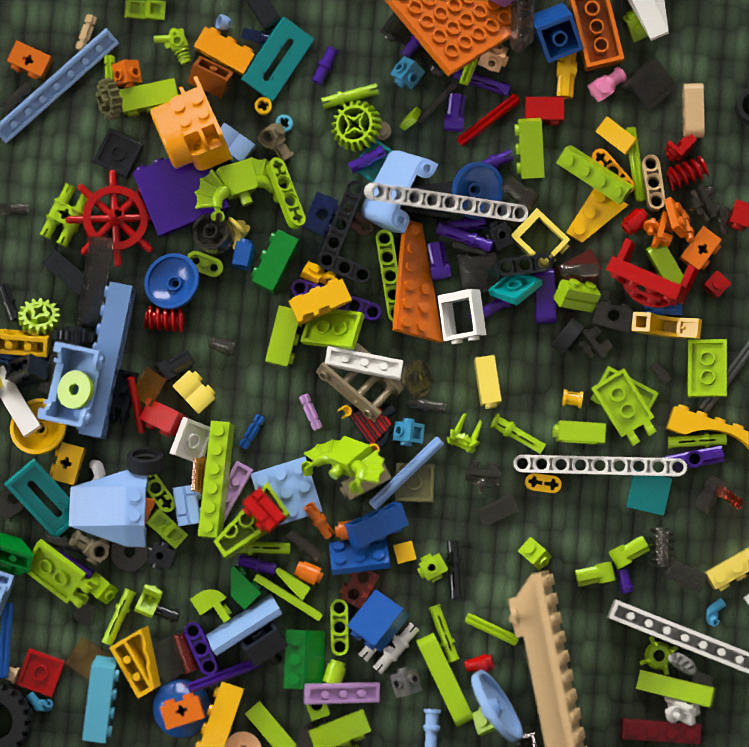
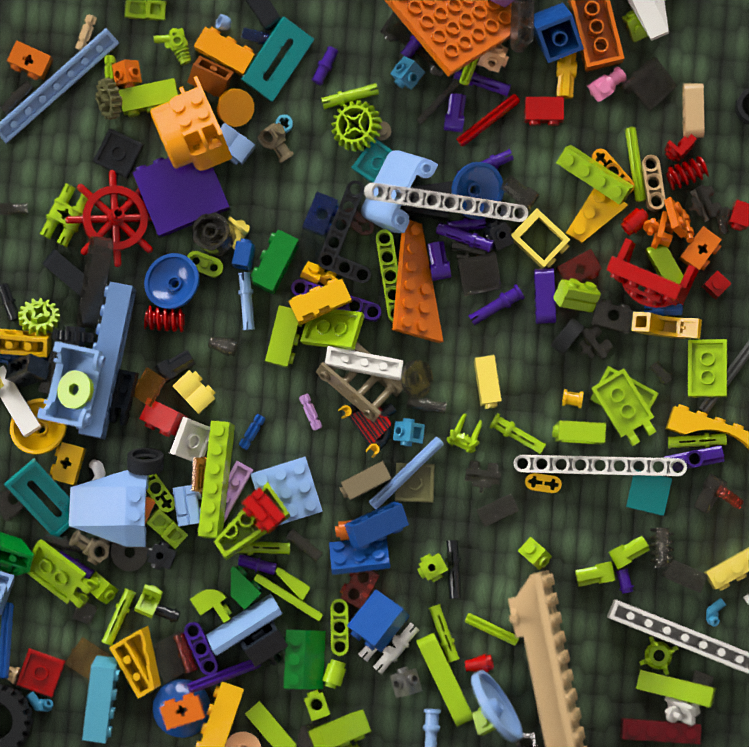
red bar [127,377,146,433] -> none
lime torso [194,157,285,222] -> none
yellow bush [255,97,272,116] -> none
lime beam [266,157,306,229] -> none
orange brick [294,561,324,586] -> none
lime torso [301,436,385,495] -> none
orange pin [303,502,335,539] -> none
lavender tile [304,682,380,705] -> none
dark purple pin [348,145,387,174] -> none
yellow tile [393,541,416,564] -> none
lime tile [400,107,421,130] -> none
white window [438,289,486,344] -> none
teal tile [488,274,543,305] -> none
black beam [497,252,555,276] -> none
lime brick [514,118,545,179] -> none
clear smoke axle [561,263,599,278] -> none
yellow tile [595,117,637,154] -> none
light grey gear [668,653,697,675] -> none
none -> light orange tile [217,88,254,127]
none -> light blue pin [238,272,255,331]

